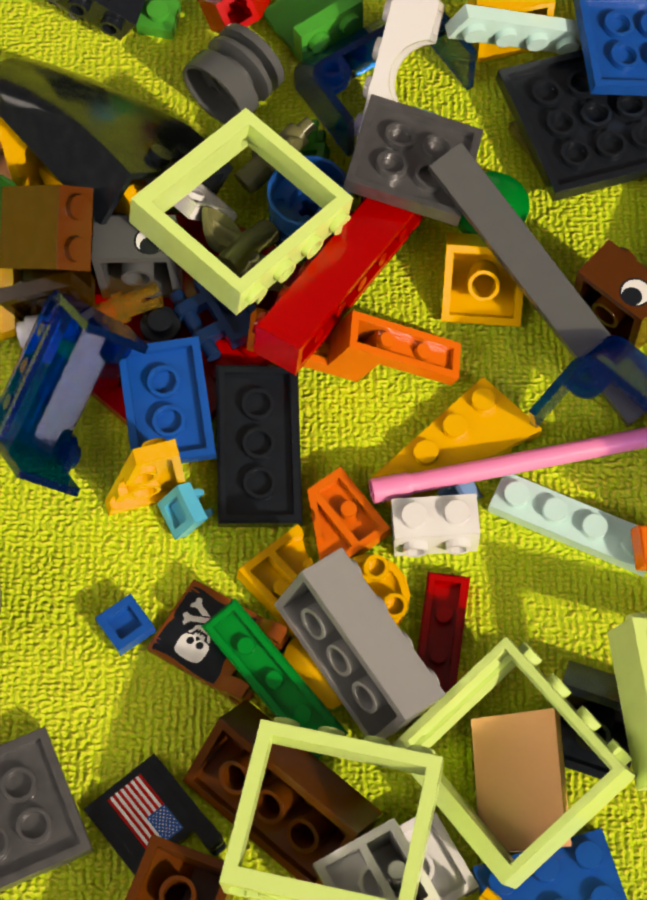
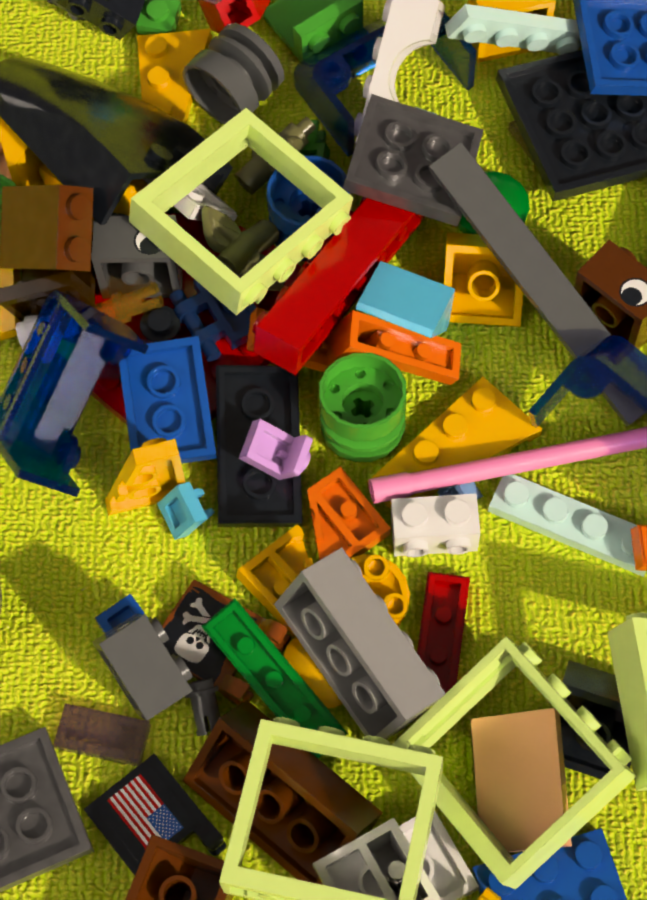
none -> tile [53,703,151,766]
none -> dark grey brick [92,614,193,721]
none -> yellow wing [137,28,212,124]
none -> dark grey pin [185,678,221,736]
none -> lavender bracket [239,419,313,480]
none -> bright green wheel [319,353,406,462]
none -> medium azure slope [355,261,455,338]

